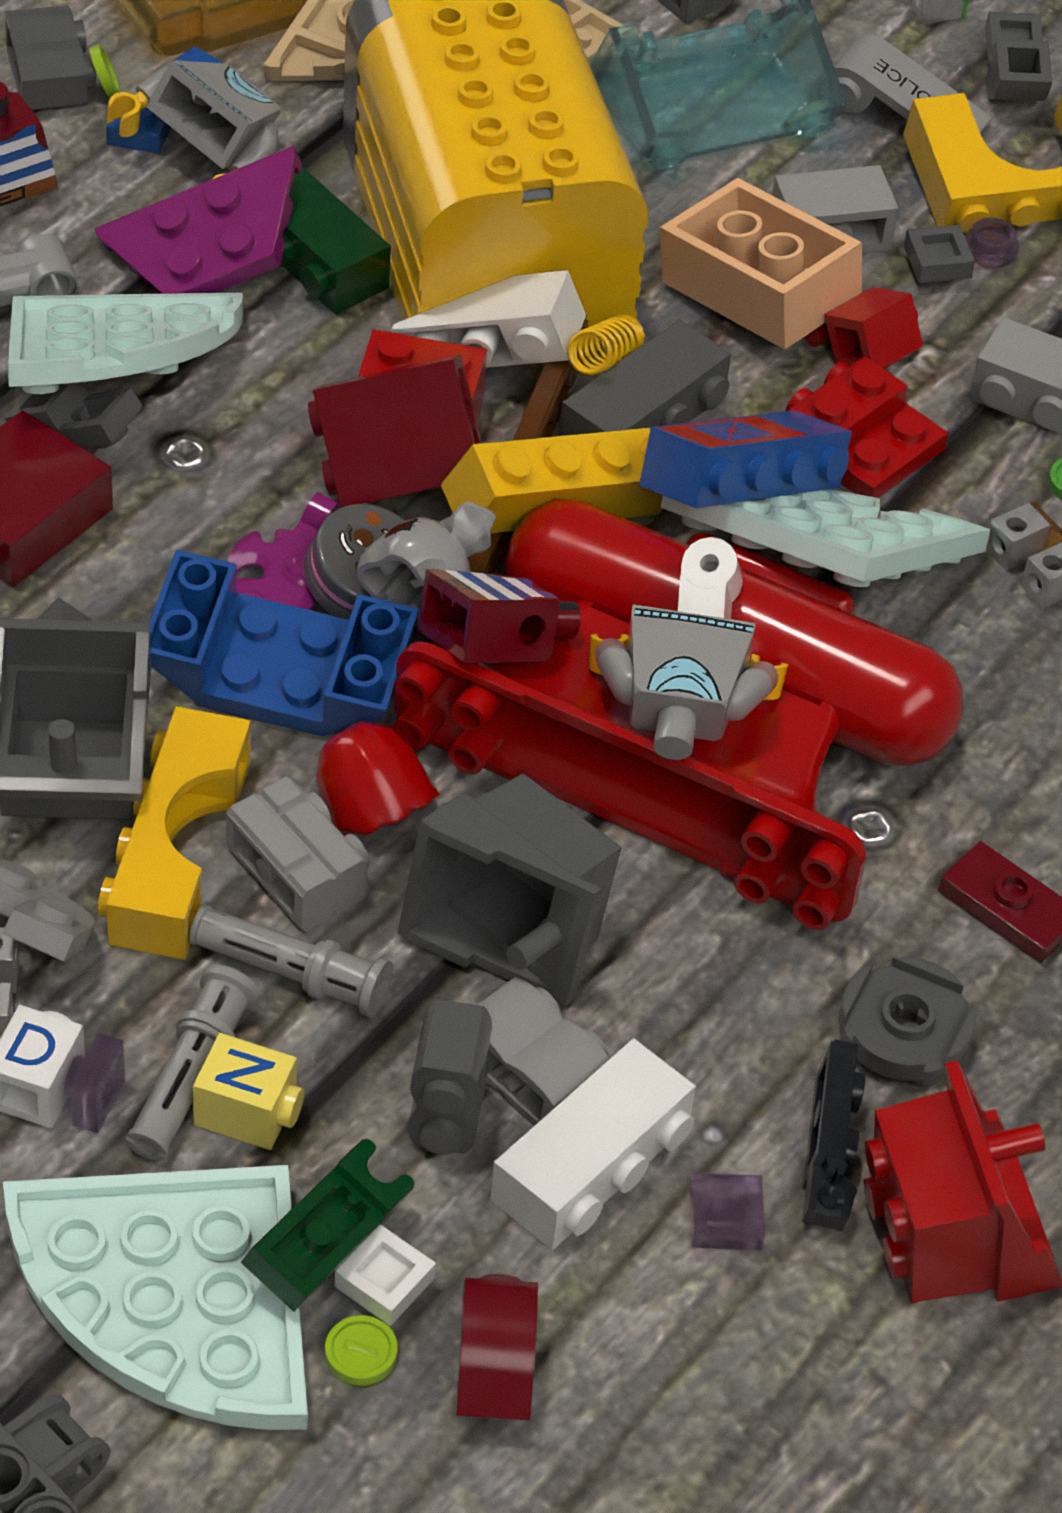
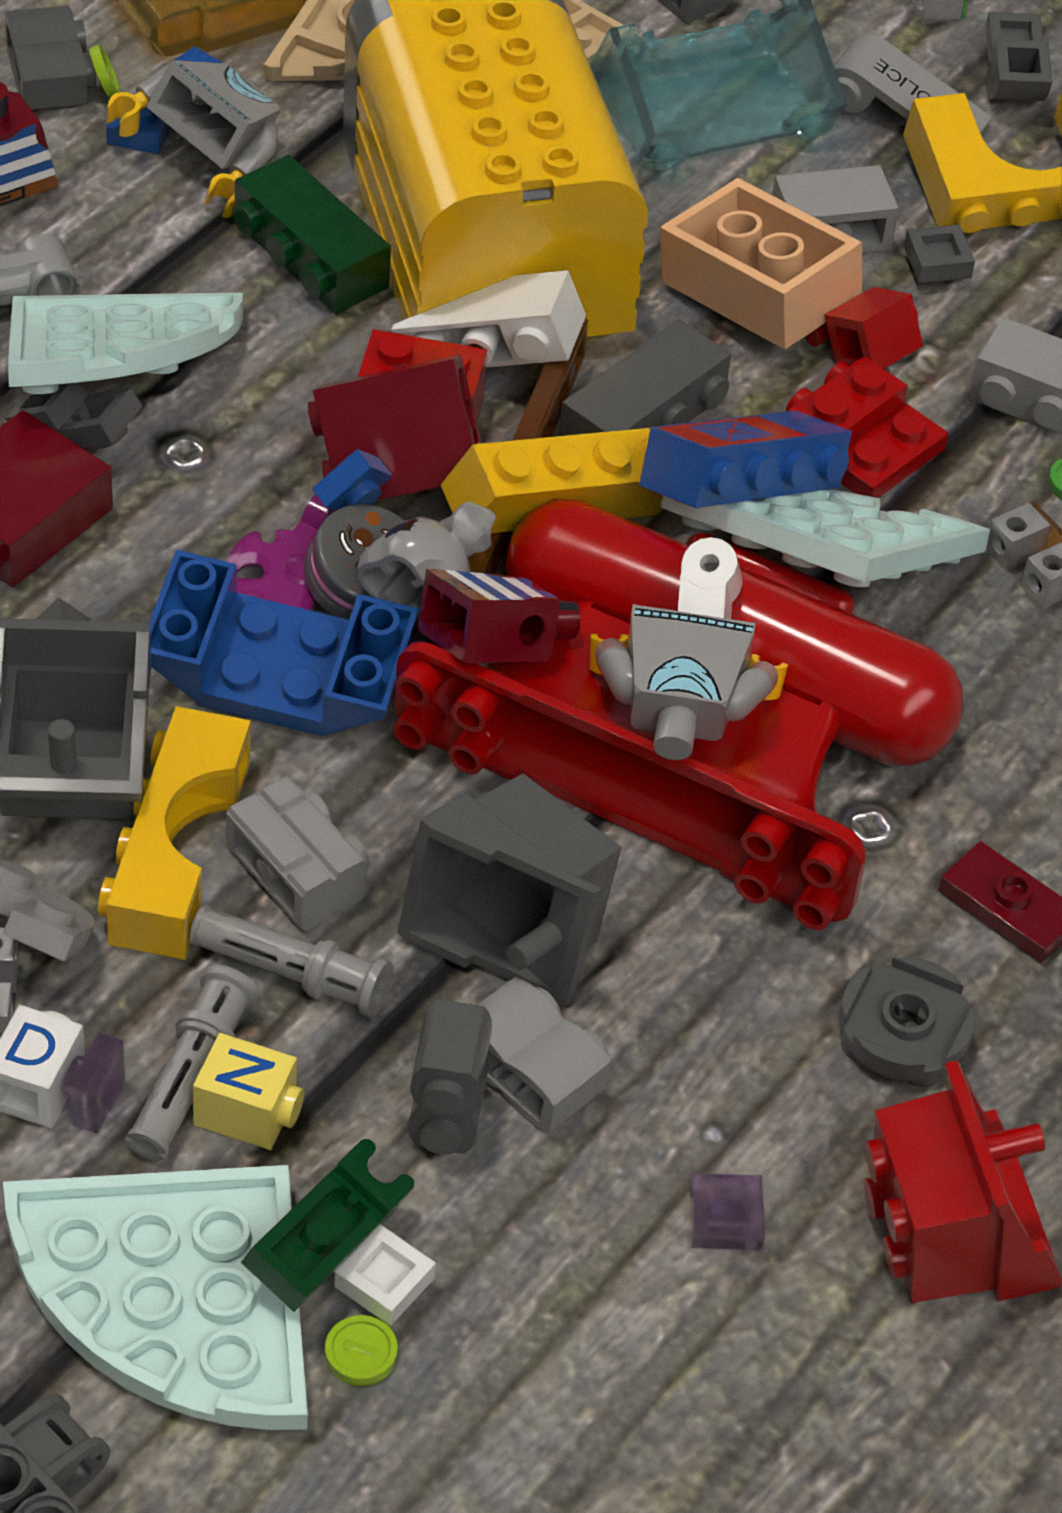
magenta wing [94,146,302,294] -> none
red hair [316,721,440,836] -> none
dark red brick [456,1274,538,1421] -> none
white brick [490,1038,696,1251] -> none
yellow piece [567,314,645,375] -> none
black hinge [802,1039,866,1231] -> none
plate [965,218,1019,268] -> none
none -> blue plate [312,449,393,511]

